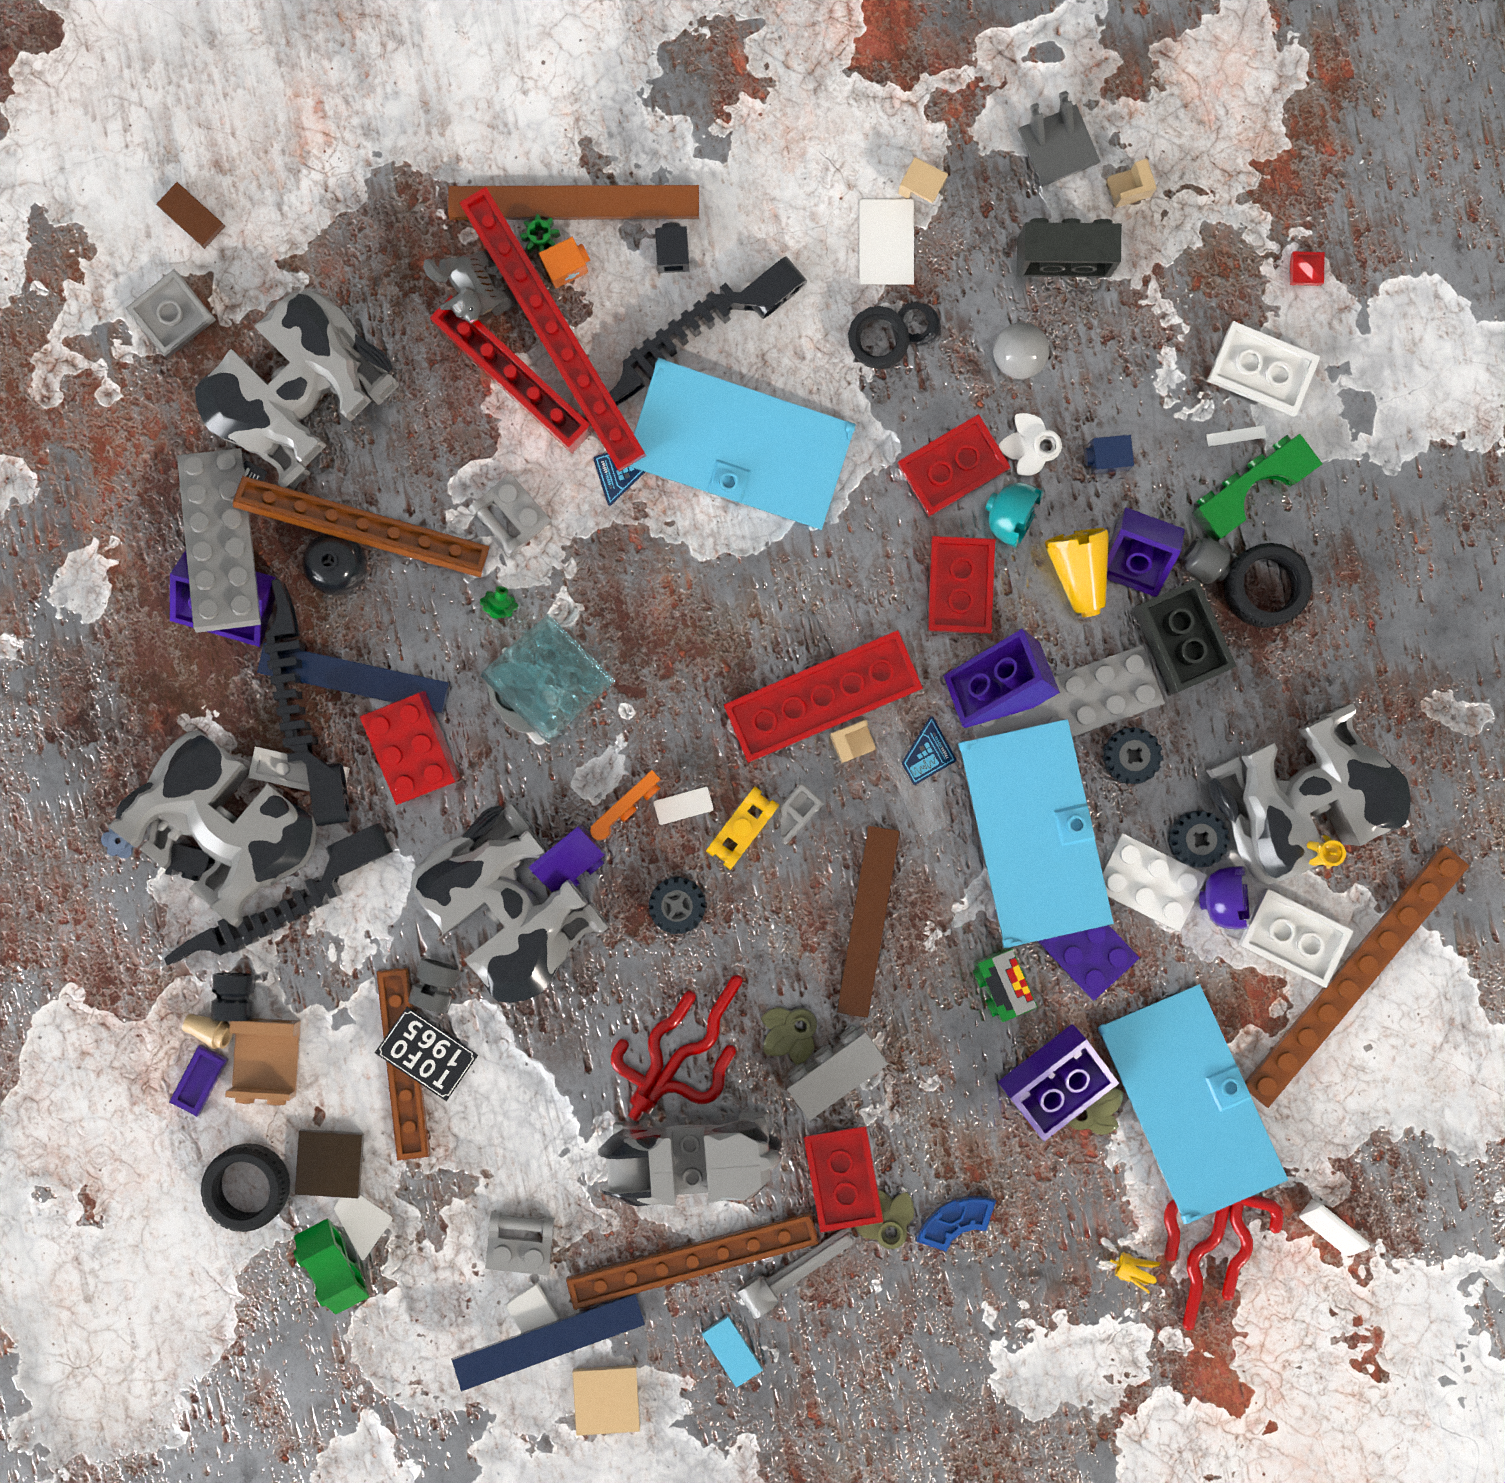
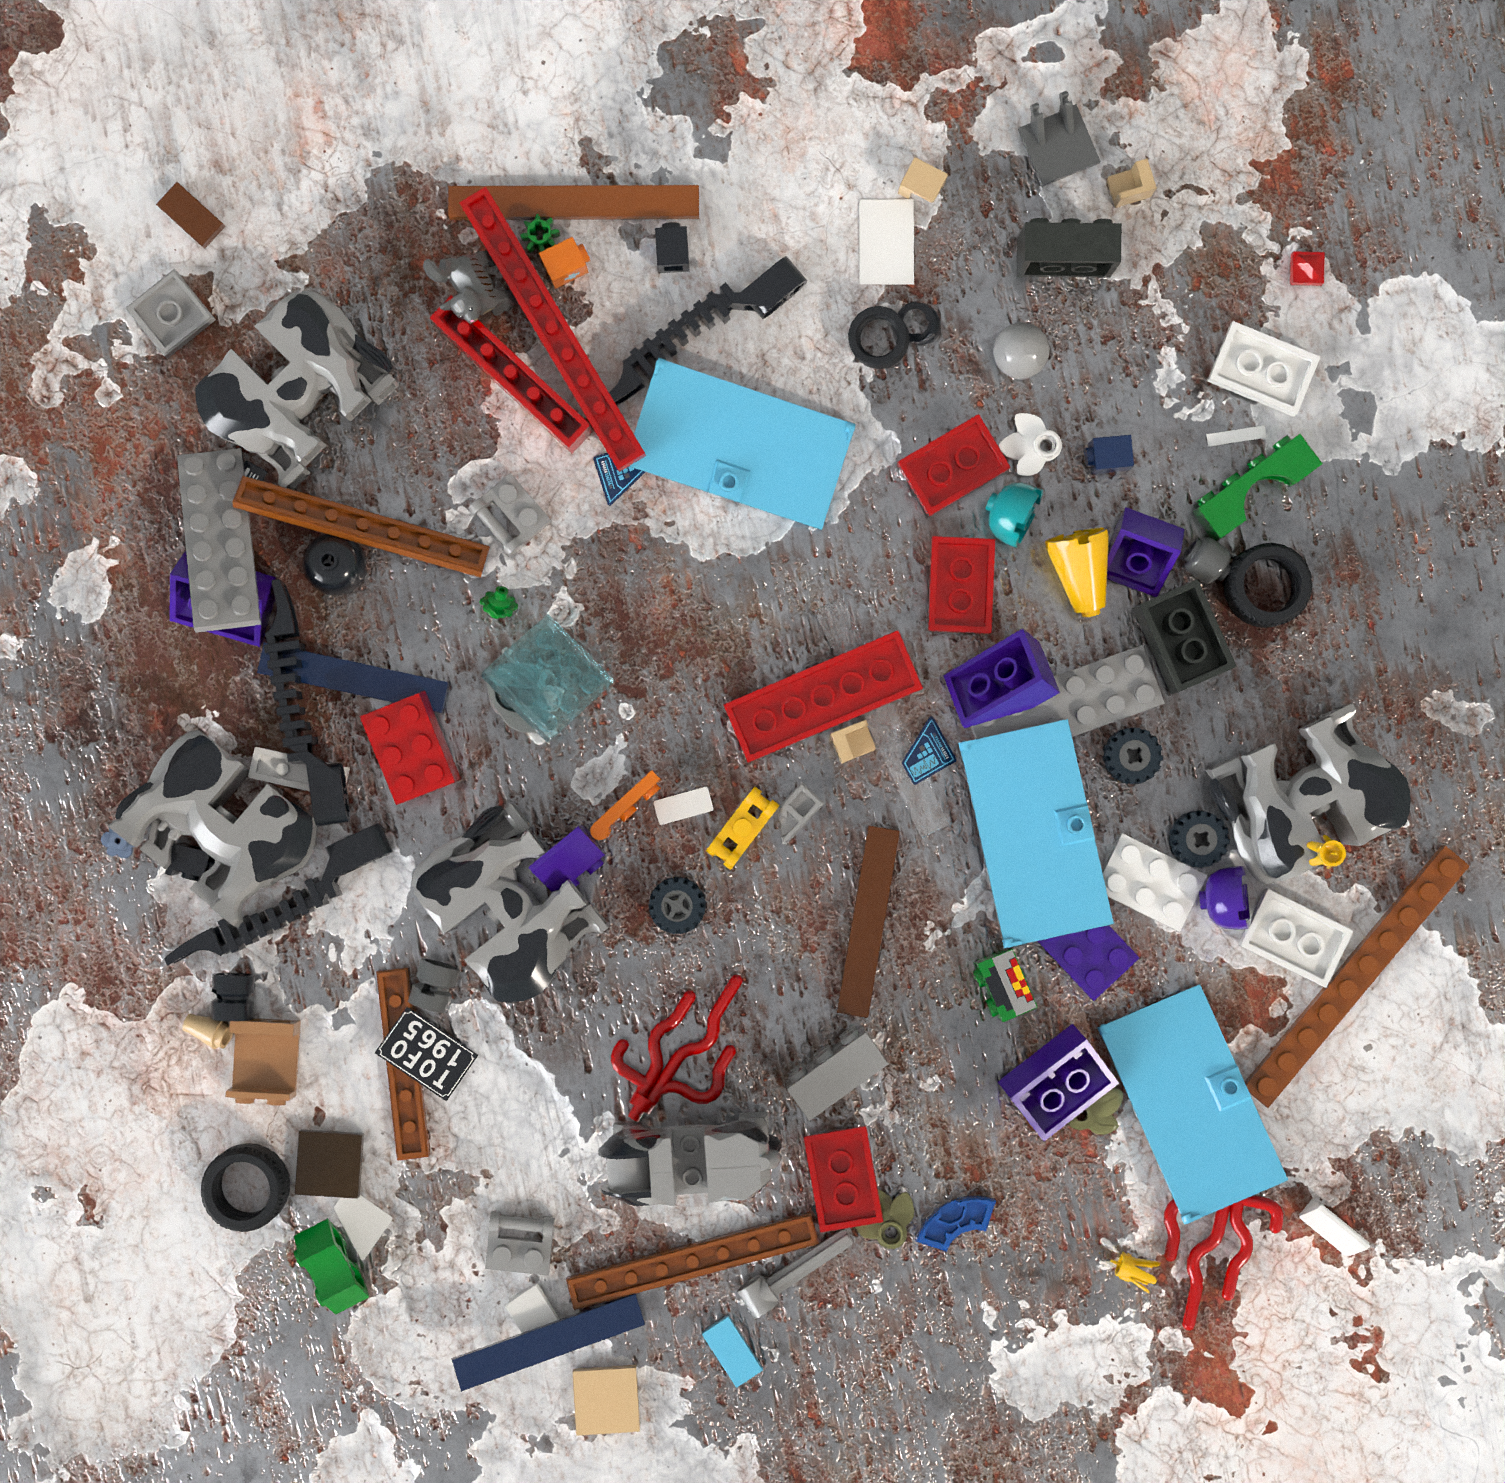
dark purple tile [169,1045,229,1117] -> none
olive plate [761,1007,817,1065] -> none

